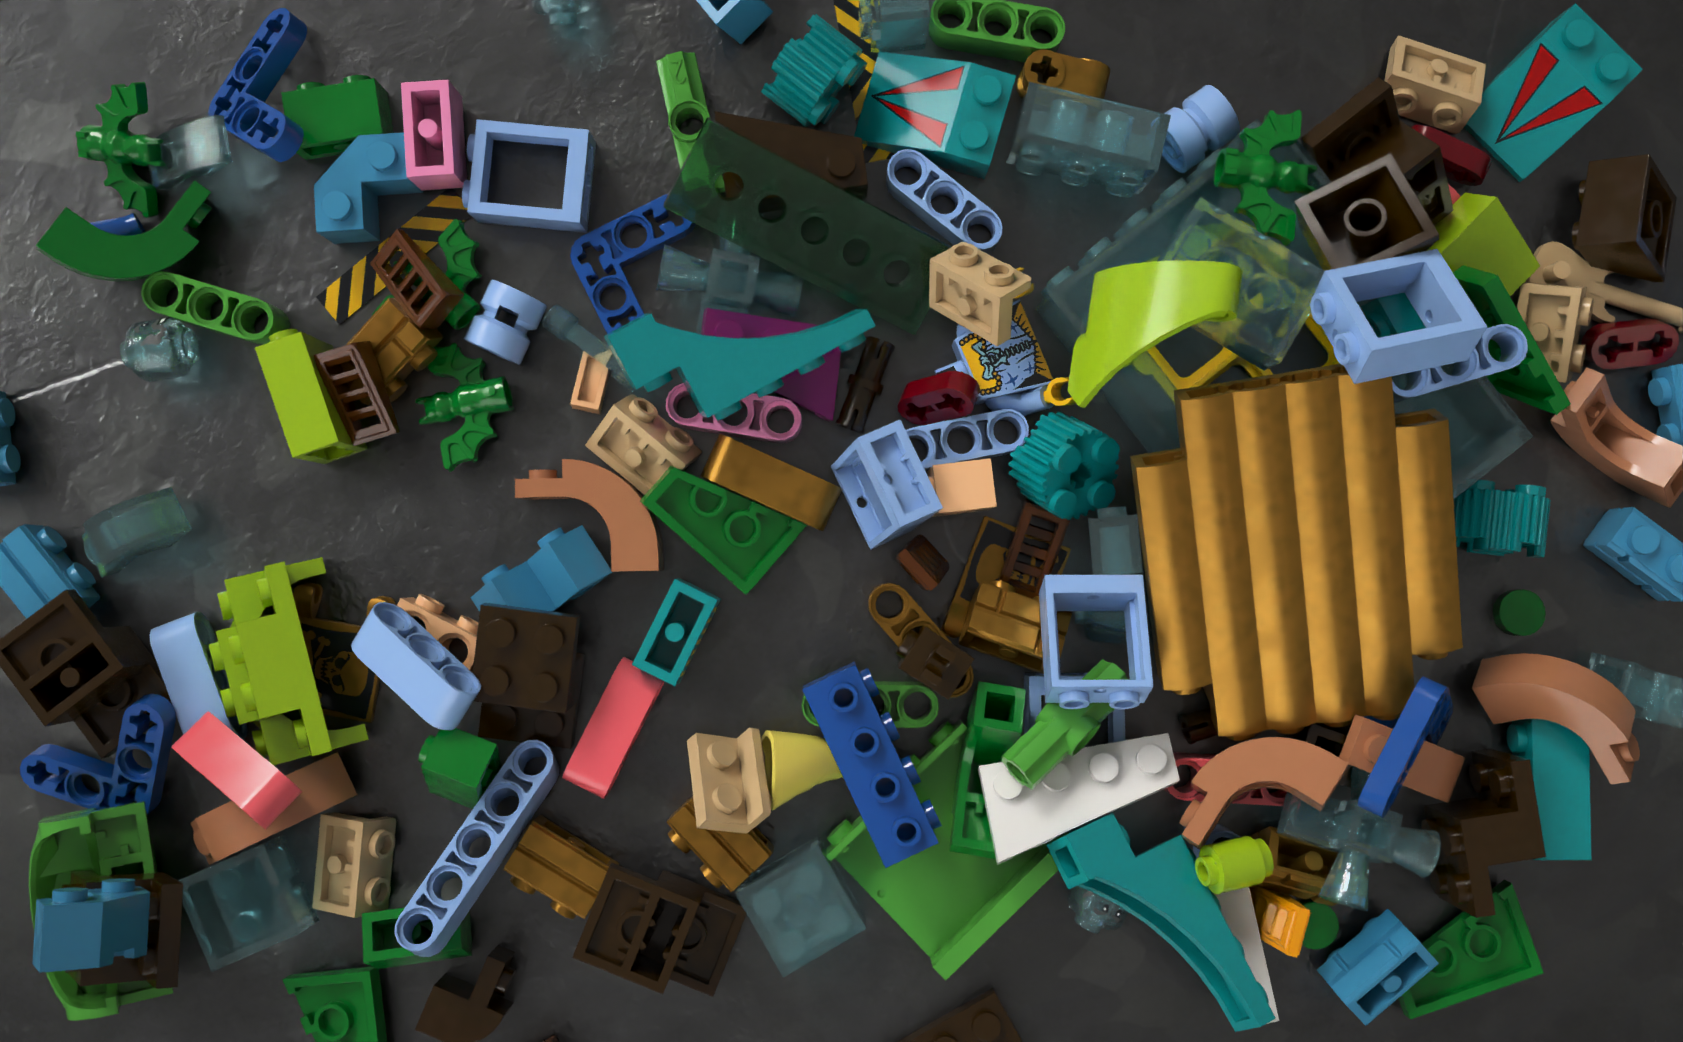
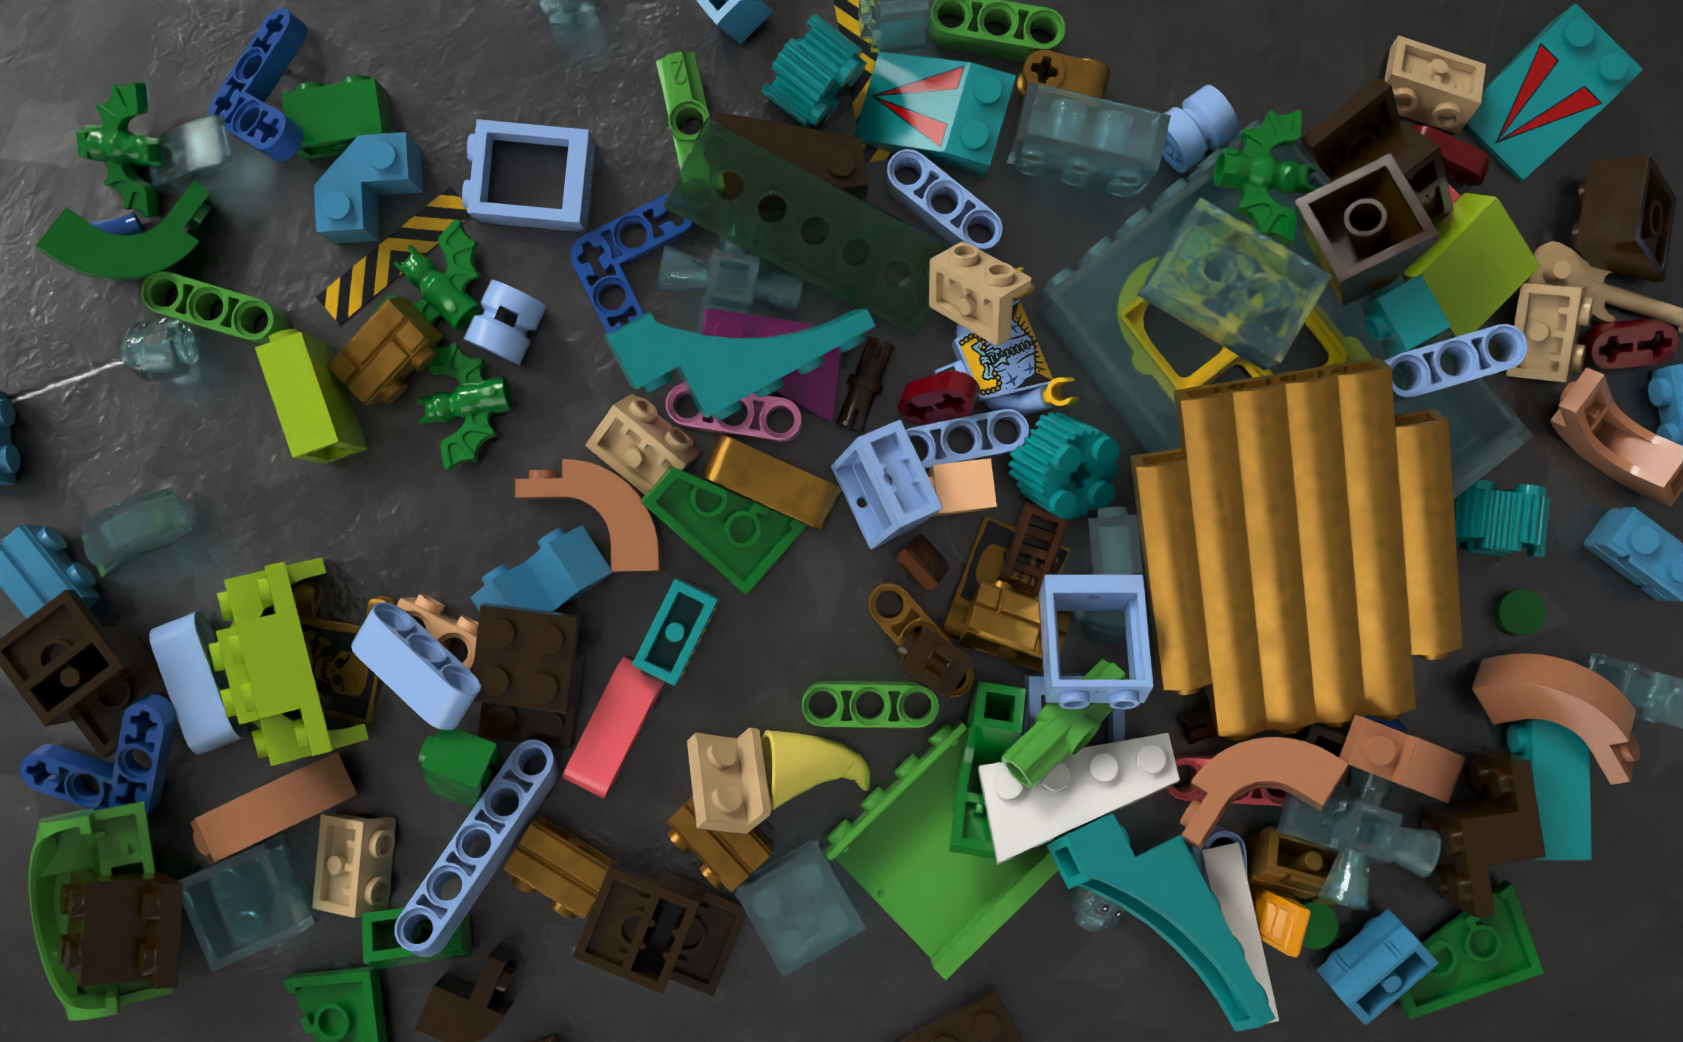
dark azure brick [32,878,150,973] -> none
coral beam [171,711,302,830] -> none
reddish brown slope [313,341,400,446] -> none
reddish brown slope [370,229,464,330] -> none
bright pink brick [401,80,467,191] -> none
clear light blue bar [542,304,635,391] -> none
light nougat piece [570,350,613,415] -> none
blue brick [802,661,942,868] -> none
lime panel [1067,260,1243,408] -> none
lime brick [1195,836,1274,894] -> none
light blue window [1309,249,1487,384] -> none
blue beam [1358,676,1453,818] -> none
green wing [1453,265,1571,415] -> none

